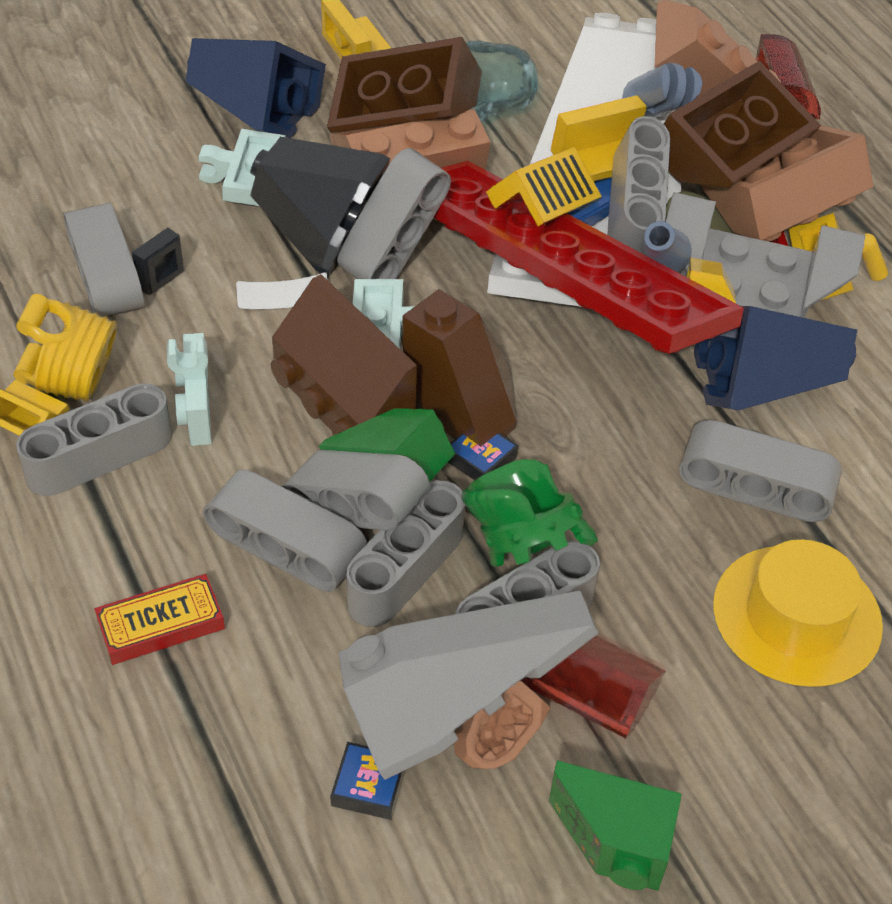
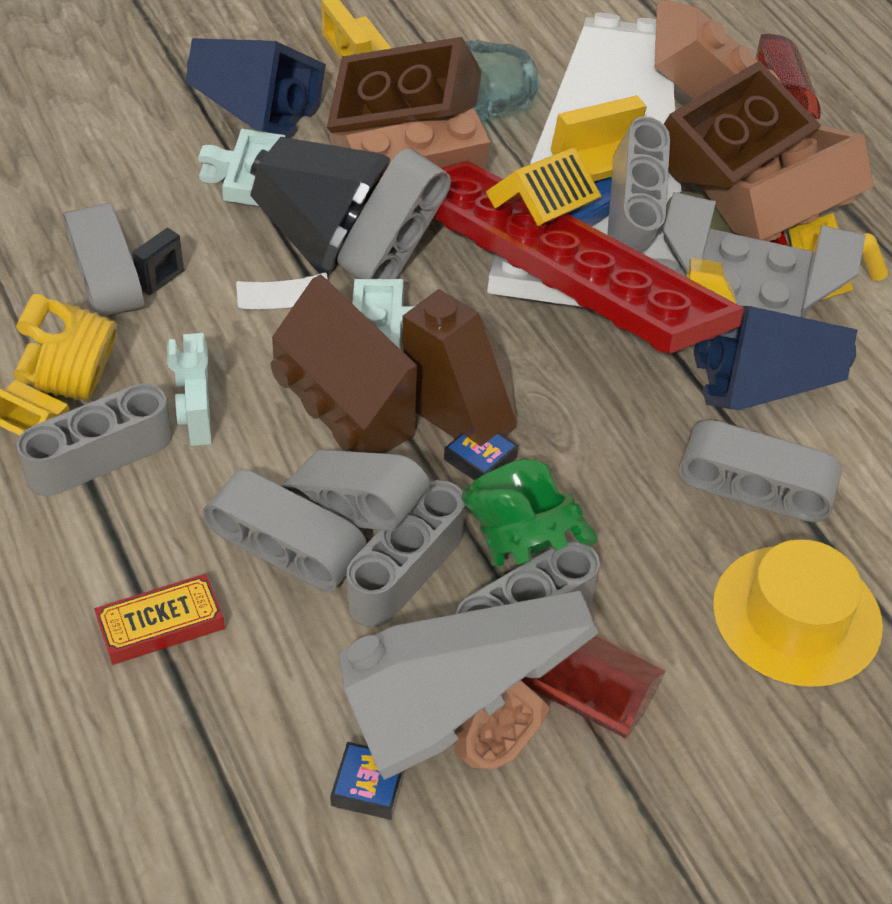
green slope [319,408,455,482] -> none
green slope [549,760,682,891] -> none
sand blue arm [622,63,703,119] -> none
sand blue cone [642,221,692,272] -> none

